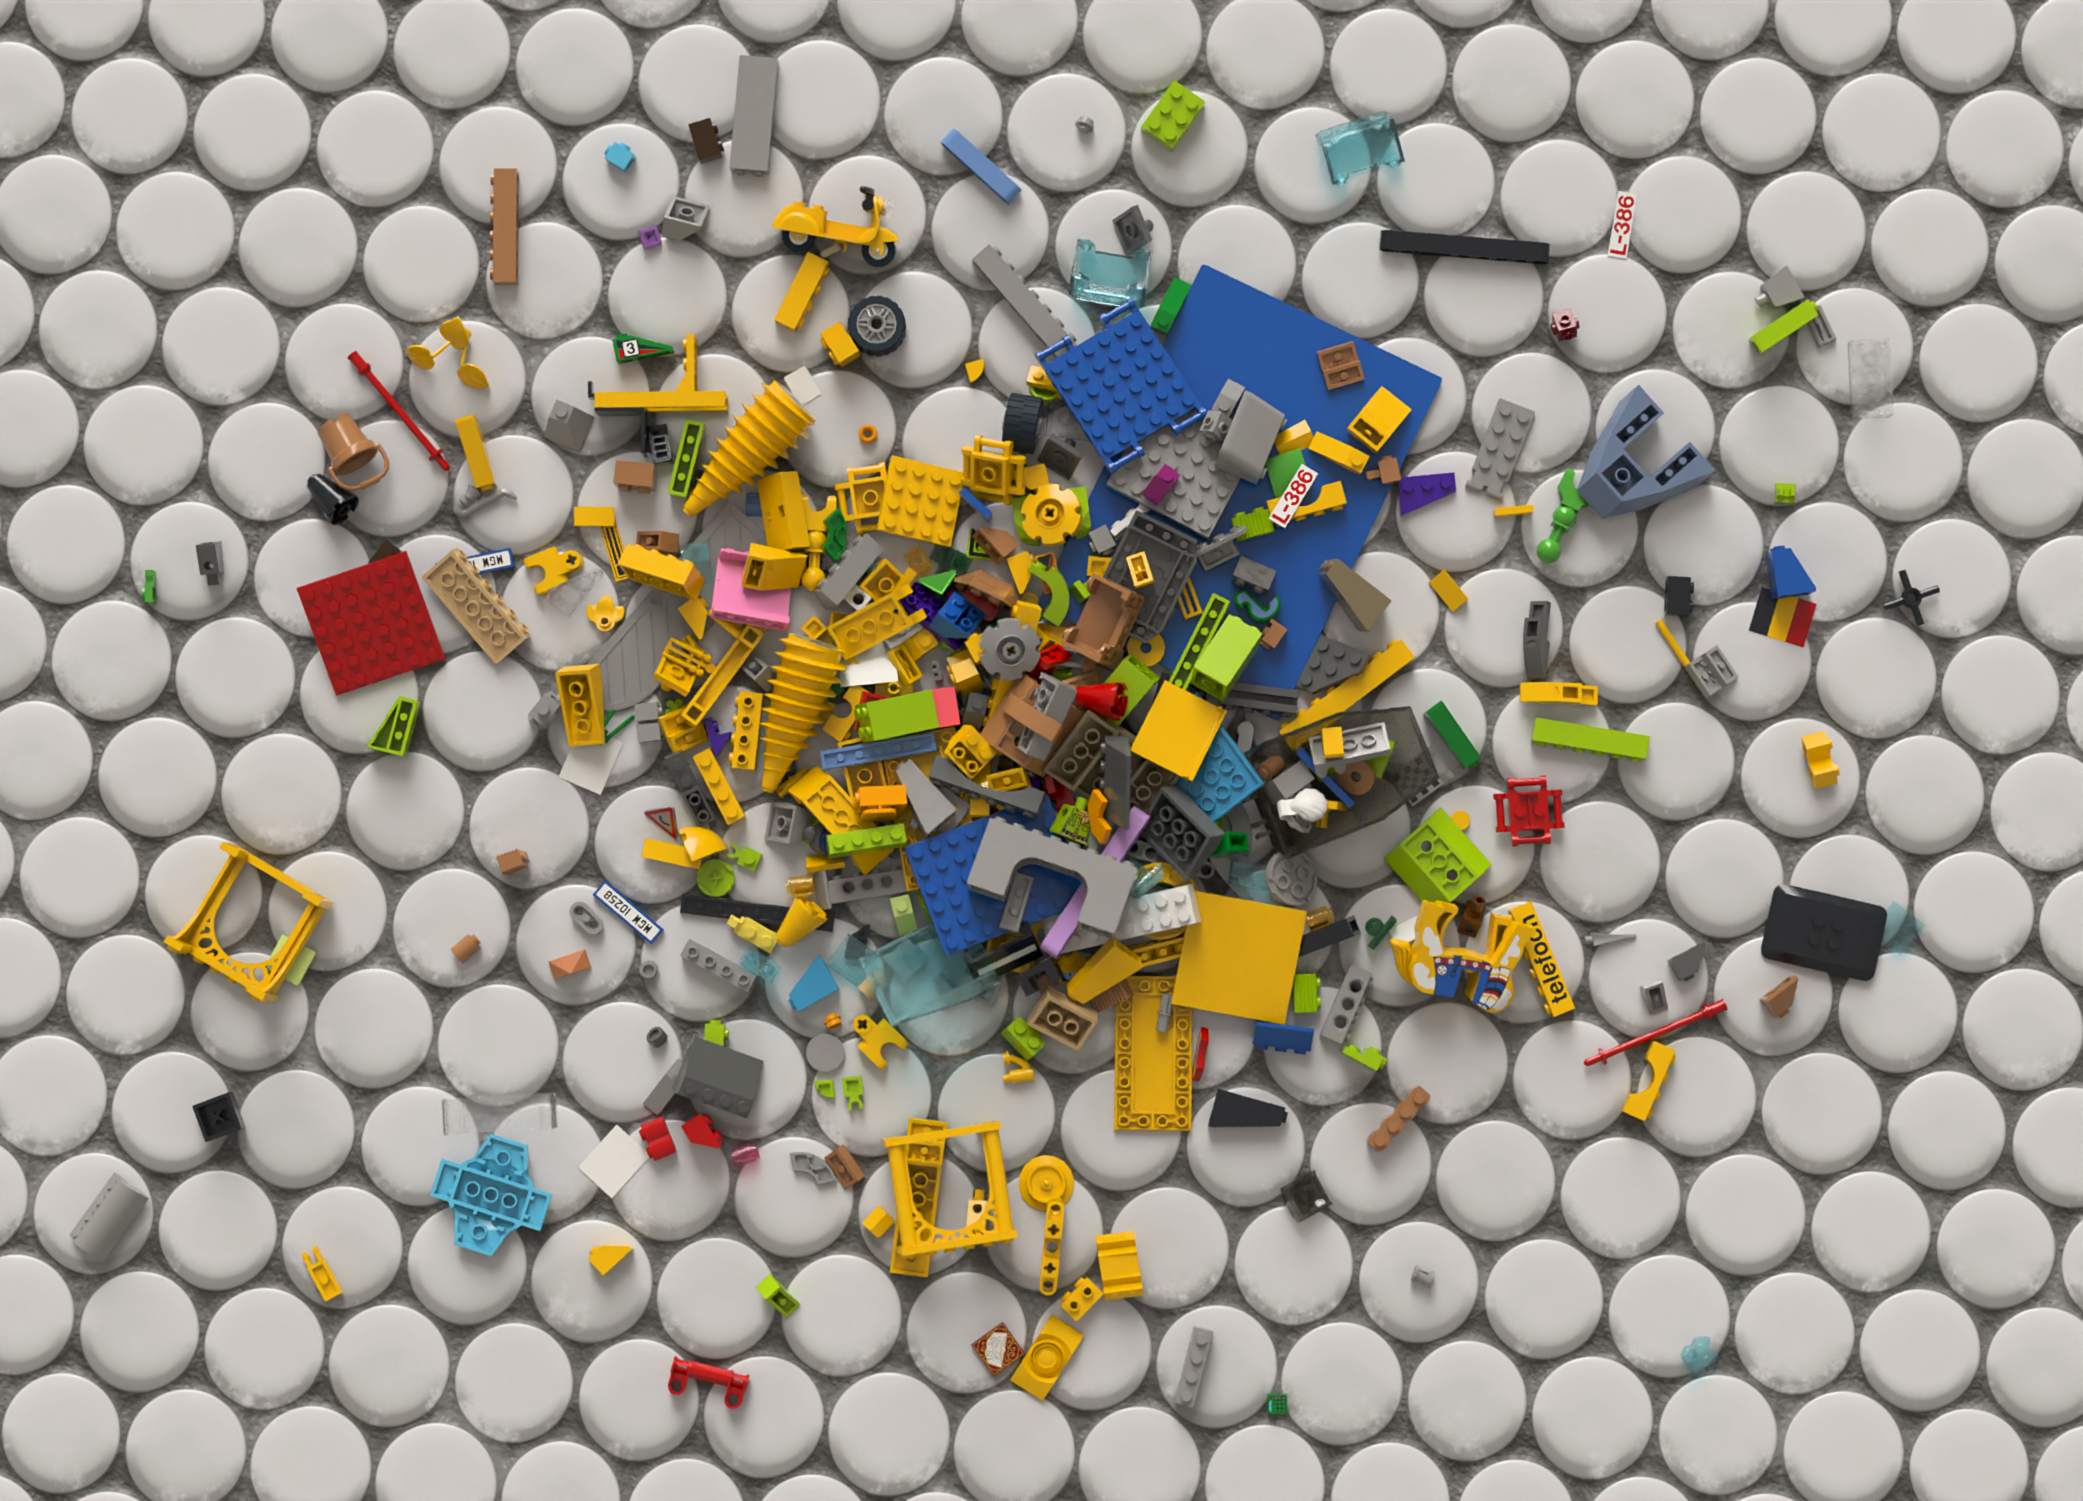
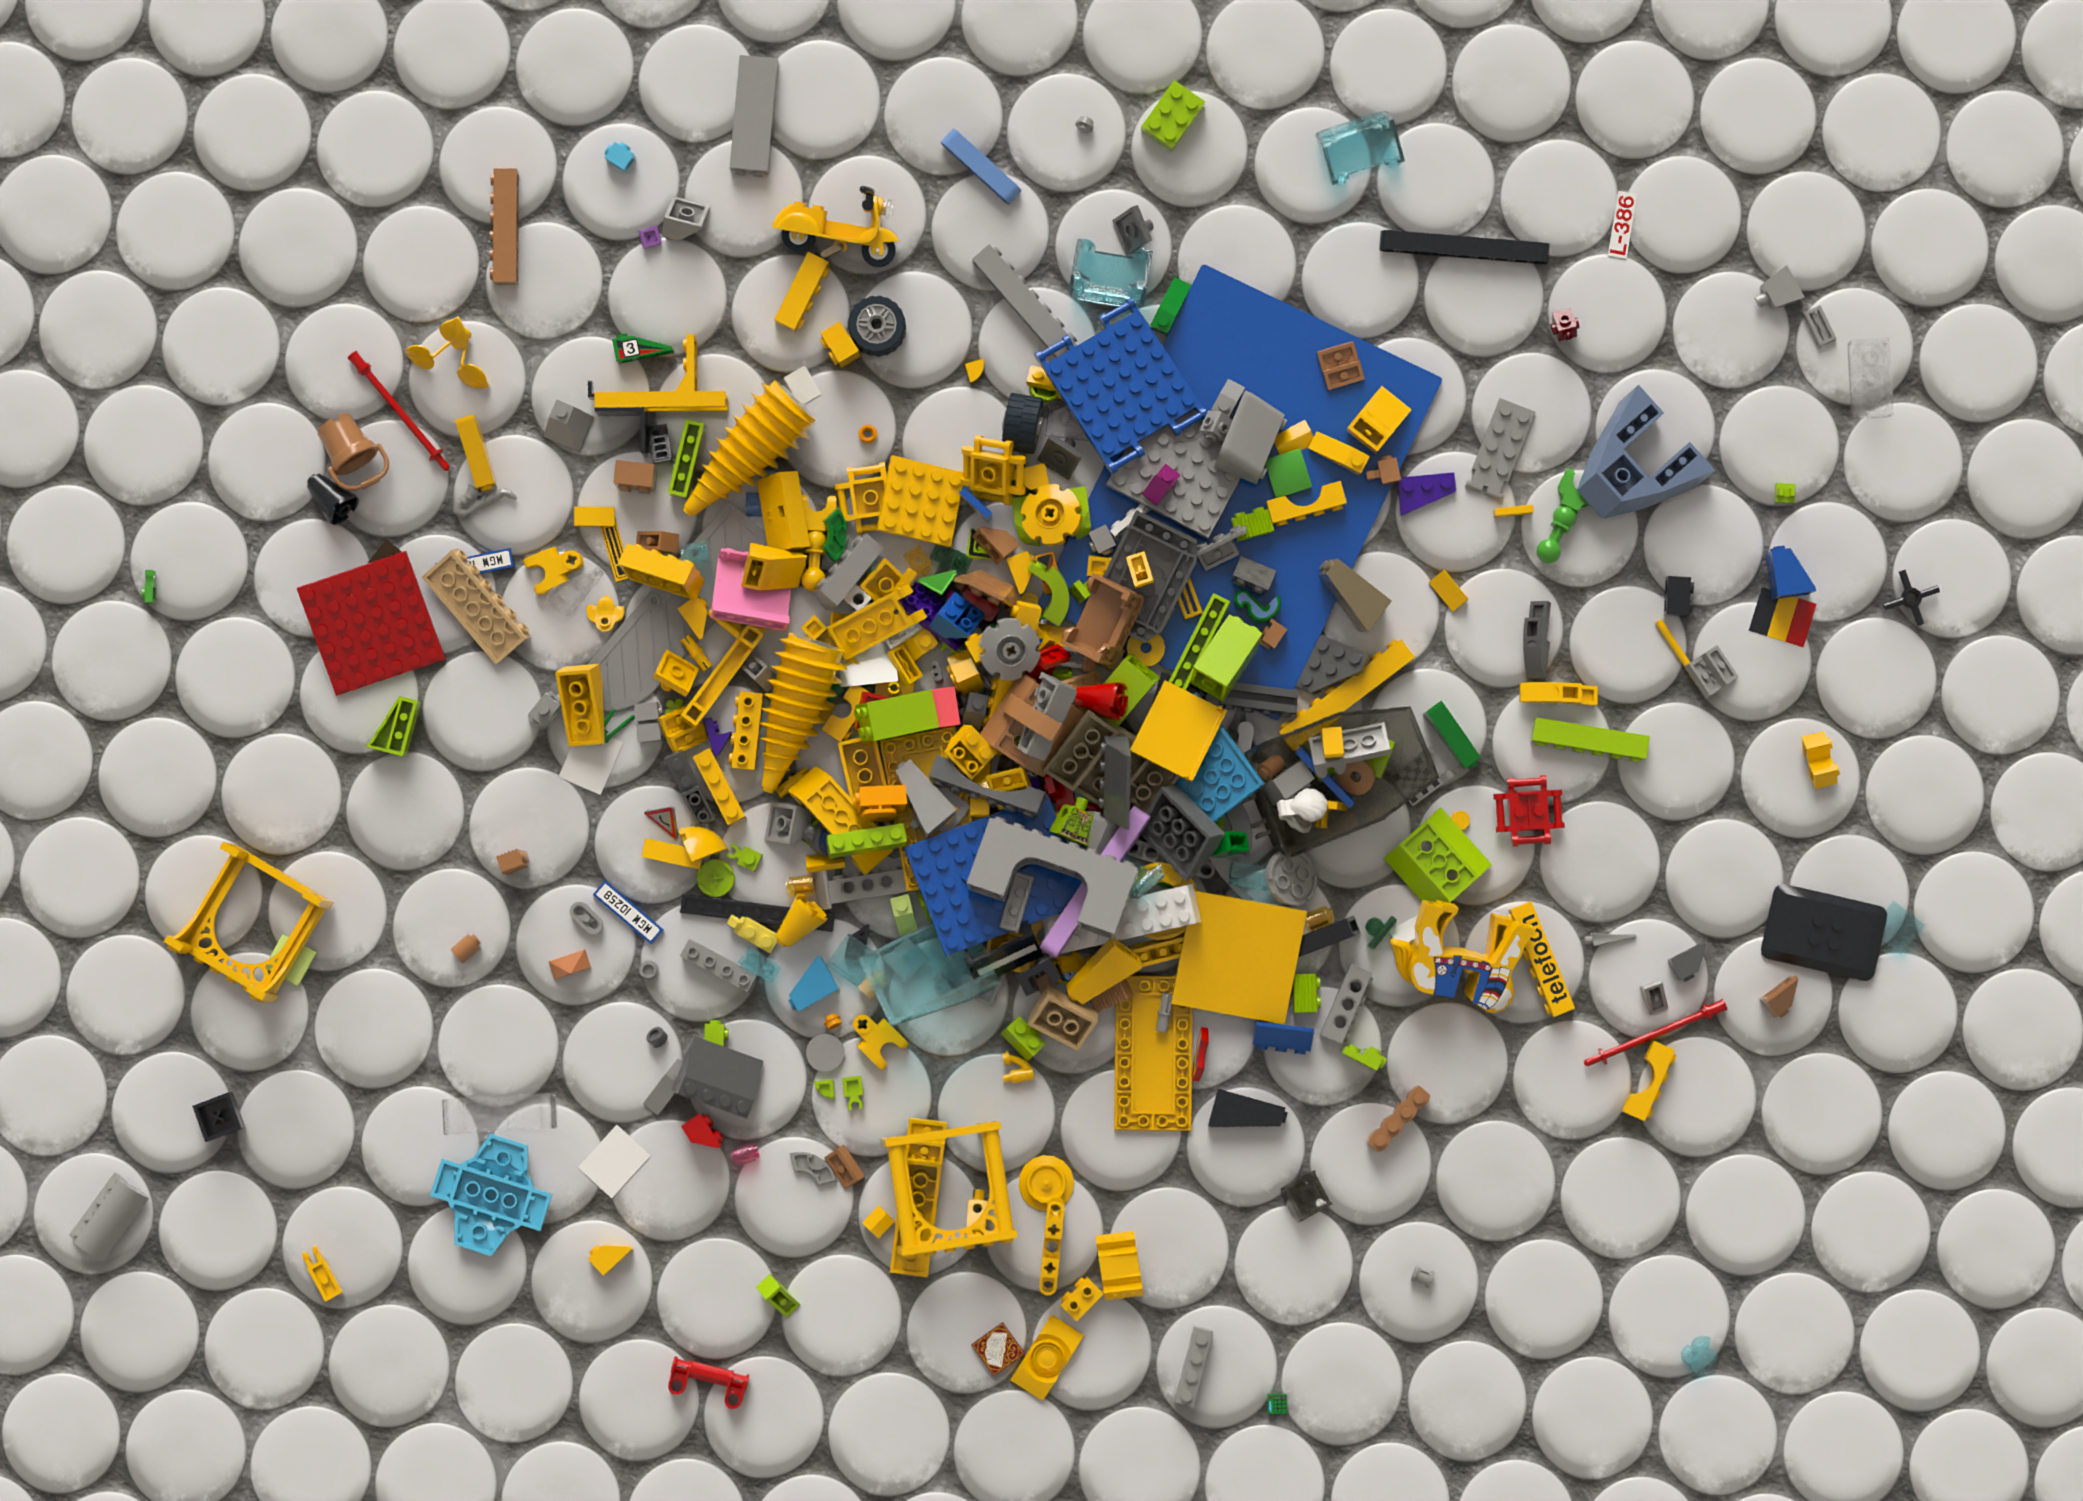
dark grey torso [196,541,224,586] -> none
red brick [639,1116,677,1161] -> none
yellow piece [662,637,715,677] -> none
dark brown brick [688,118,724,164] -> none
medium blue tile [820,732,937,771] -> none
light orange tile [1087,789,1112,844] -> none
white sticker [1269,464,1318,528] -> none
reddish brown bracket [1457,895,1485,938] -> none
lime slope [1749,299,1819,355] -> none

